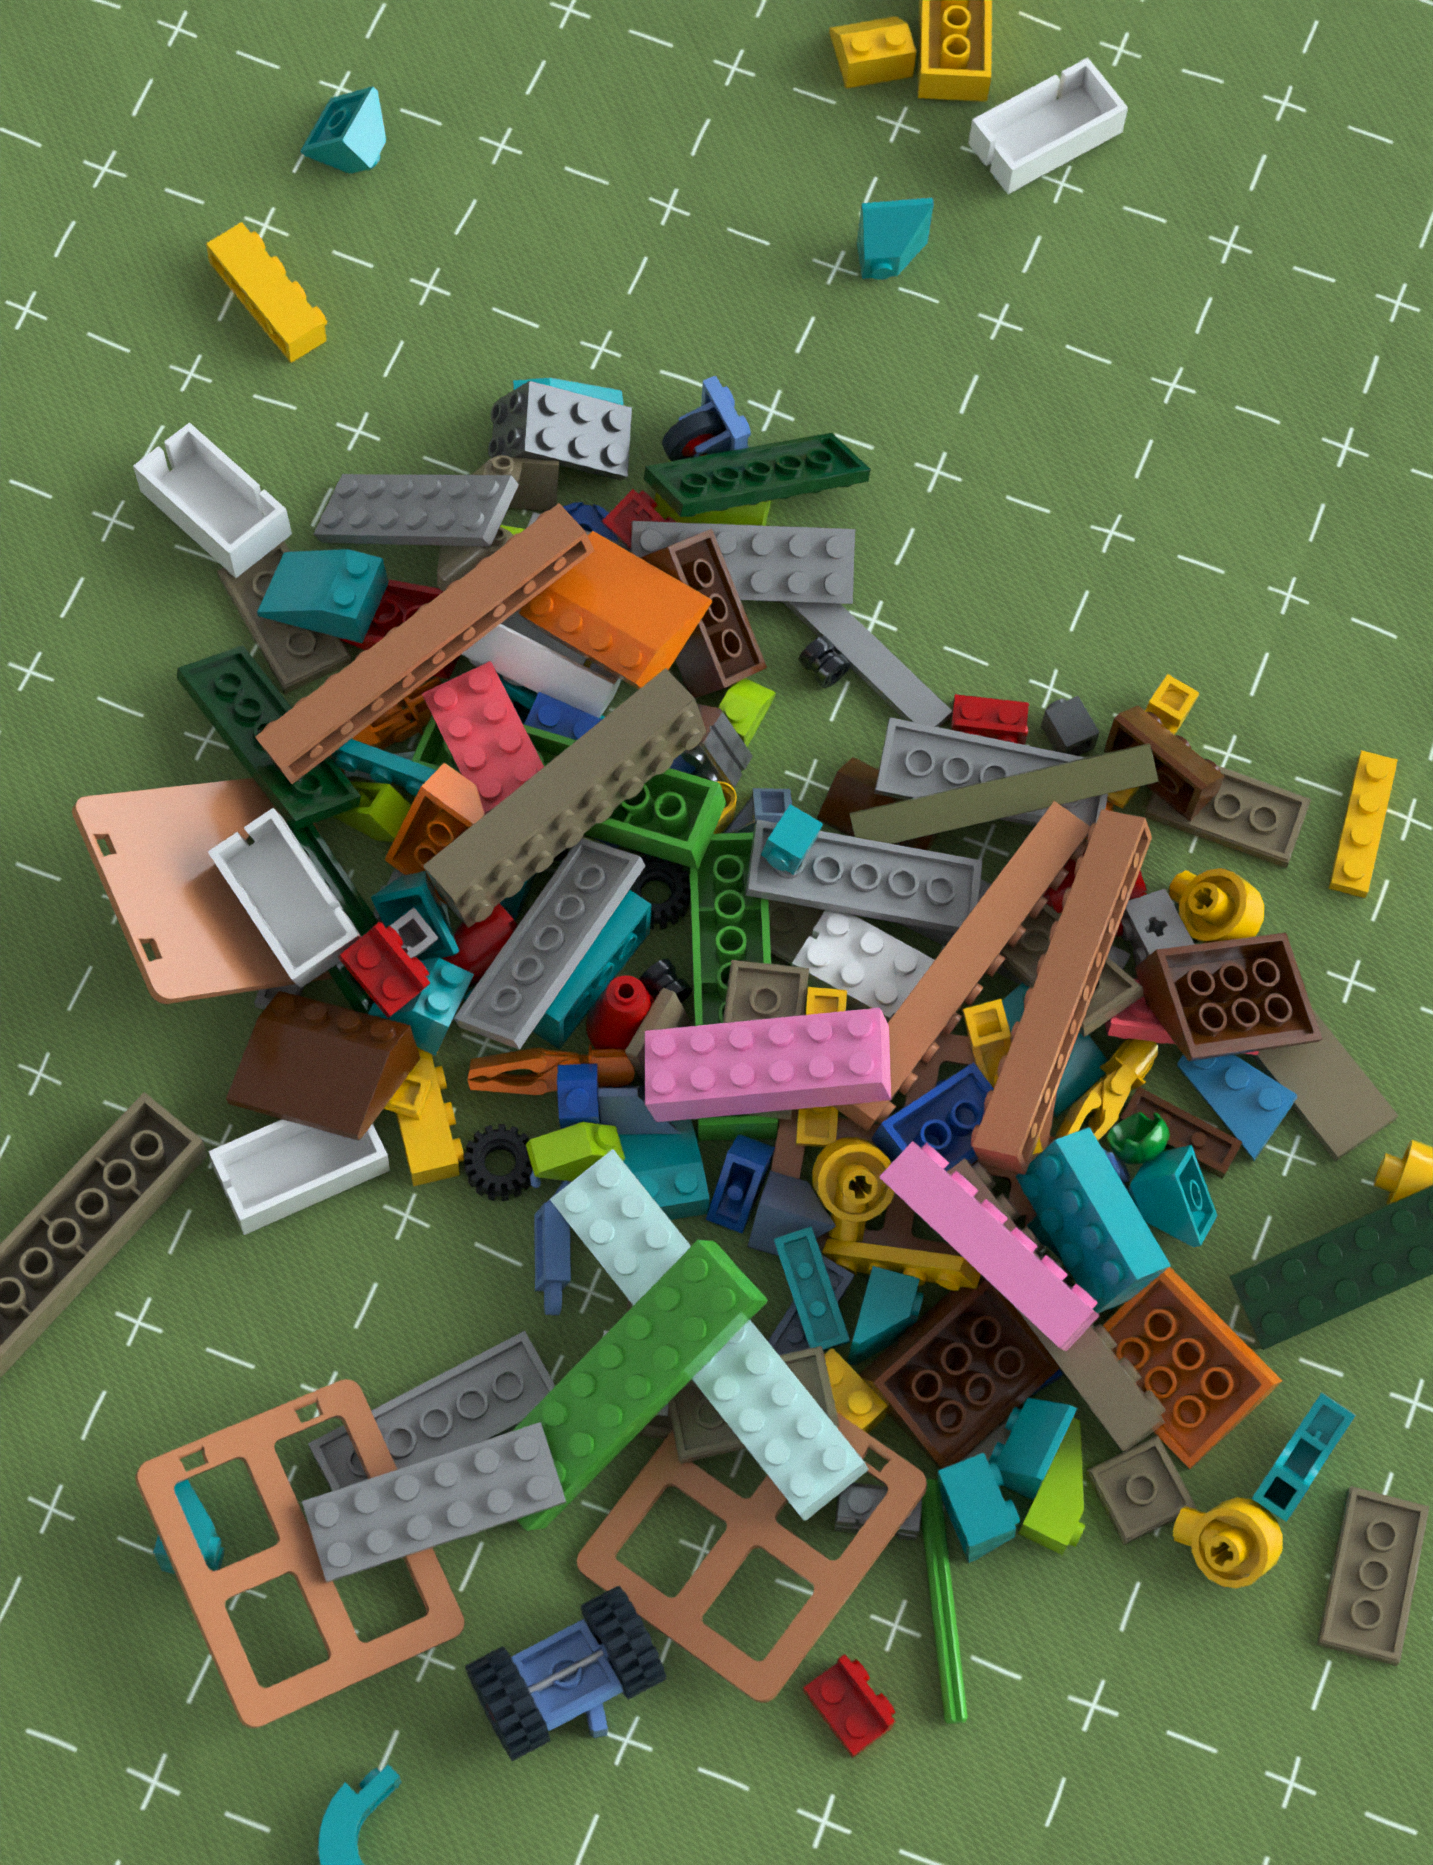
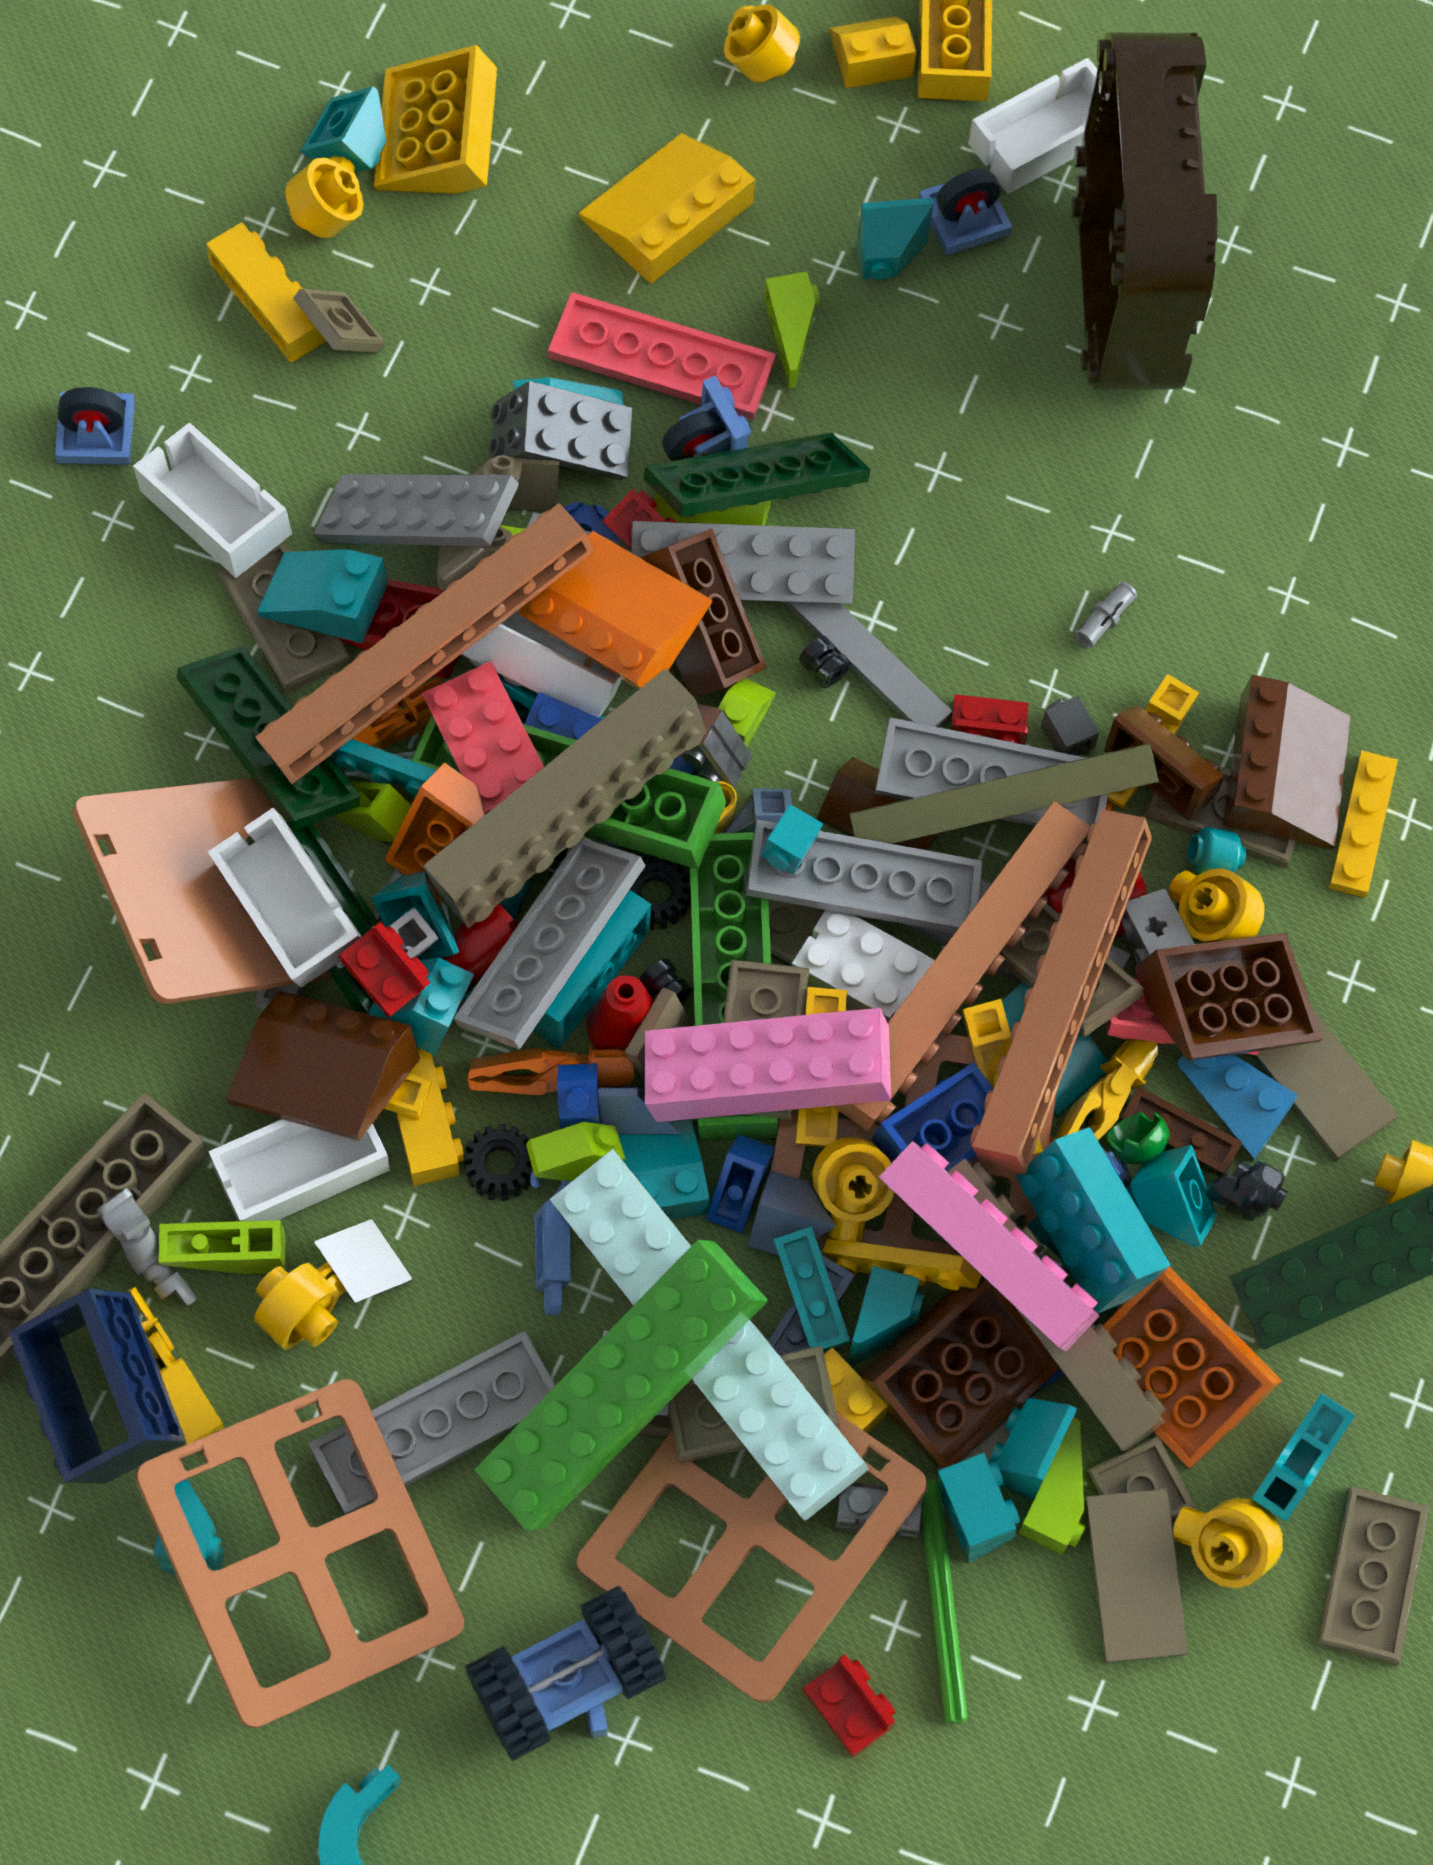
light grey plate [302,1422,567,1583] -> none
none -> dark blue hose [9,1288,186,1483]
none -> plate [55,387,135,465]
none -> light grey piece [97,1187,198,1307]
none -> yellow arm [129,1287,225,1445]
none -> lime slope [159,1220,286,1274]
none -> yellow piece [254,1262,347,1350]
none -> yellow piece [285,156,364,238]
none -> dark tan tile [293,289,385,353]
none -> white sticker [314,1219,412,1303]
none -> yellow slope [374,45,497,194]
none -> coral plate [548,292,776,420]
none -> yellow slope [578,133,755,284]
none -> yellow piece [724,4,800,83]
none -> lime slope [764,271,820,389]
none -> plate [919,168,1012,256]
none -> dark brown container [1071,32,1218,390]
none -> light grey pin [1074,581,1138,648]
none -> dark tan tile [1085,1489,1188,1663]
none -> teal head [1186,827,1246,874]
none -> black head [1206,1161,1288,1221]
none -> slope [1223,674,1351,850]

